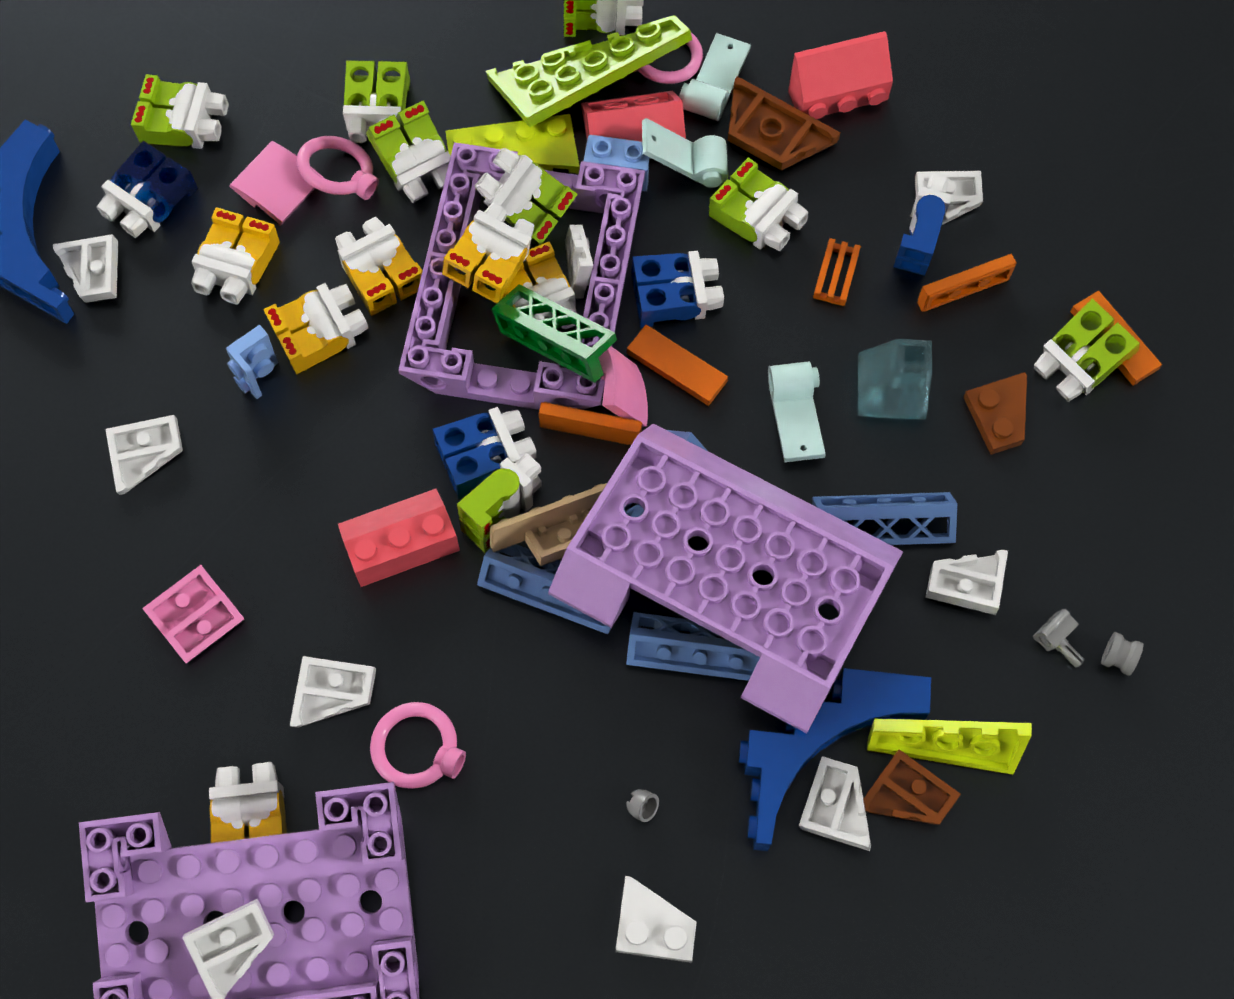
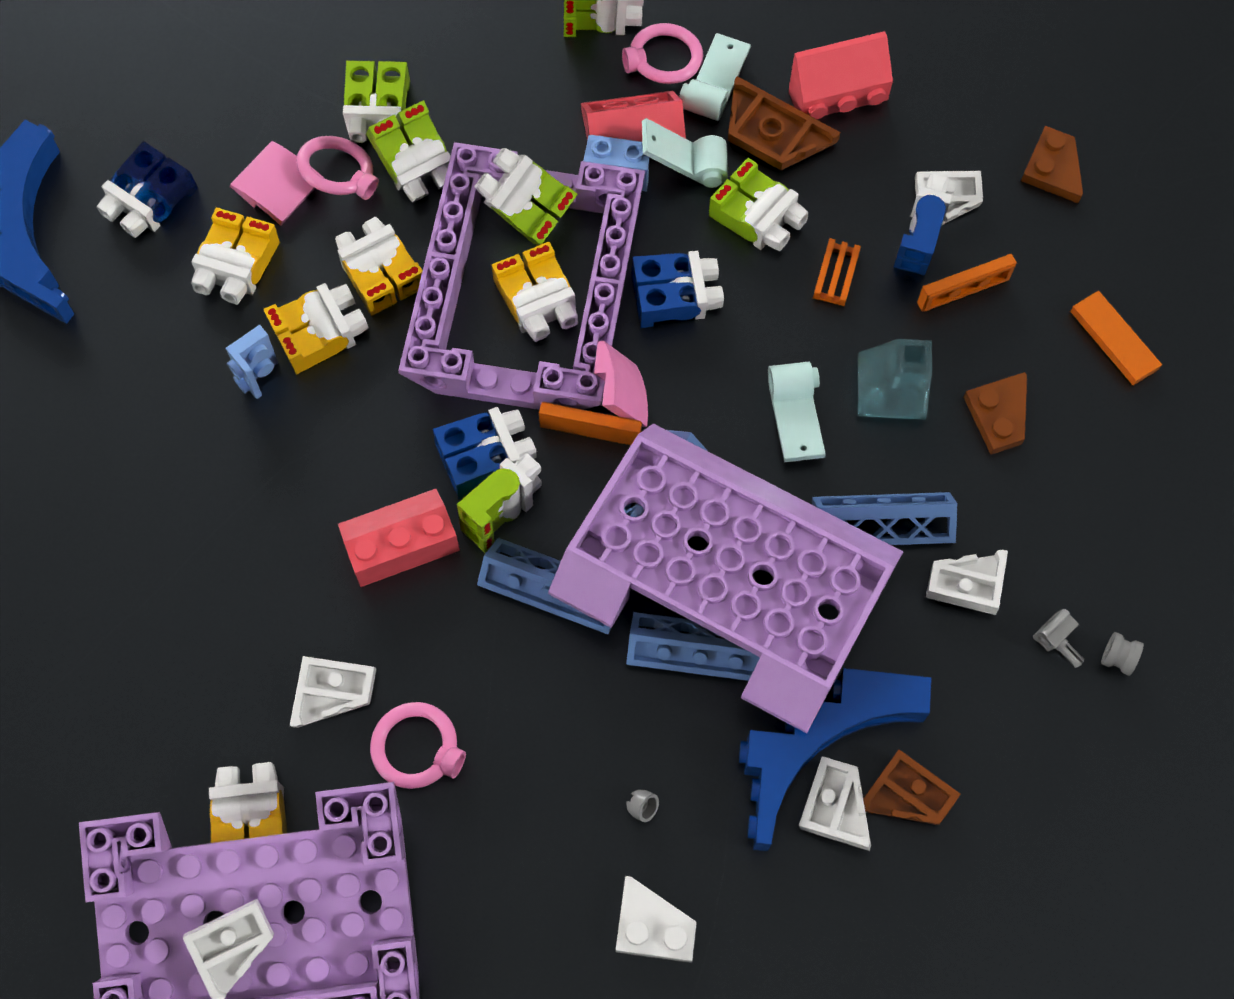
white wing [53,234,118,303] -> none
white wing [106,415,183,495] -> none
hips [131,74,229,149] -> none
bright pink slope [142,565,245,664] -> none
hips [442,203,534,304] -> none
neon yellow wing [445,114,580,174] -> none
lime wing [485,15,692,127] -> none
tan bracket [490,483,607,566] -> none
green fence [491,284,617,383] -> none
white wing [565,225,593,298] -> none
orange tile [626,325,728,406] -> none
neon yellow wing [867,718,1032,775] -> none
lime hips [1034,298,1140,402] -> none
none -> dark orange wing [1021,126,1083,203]

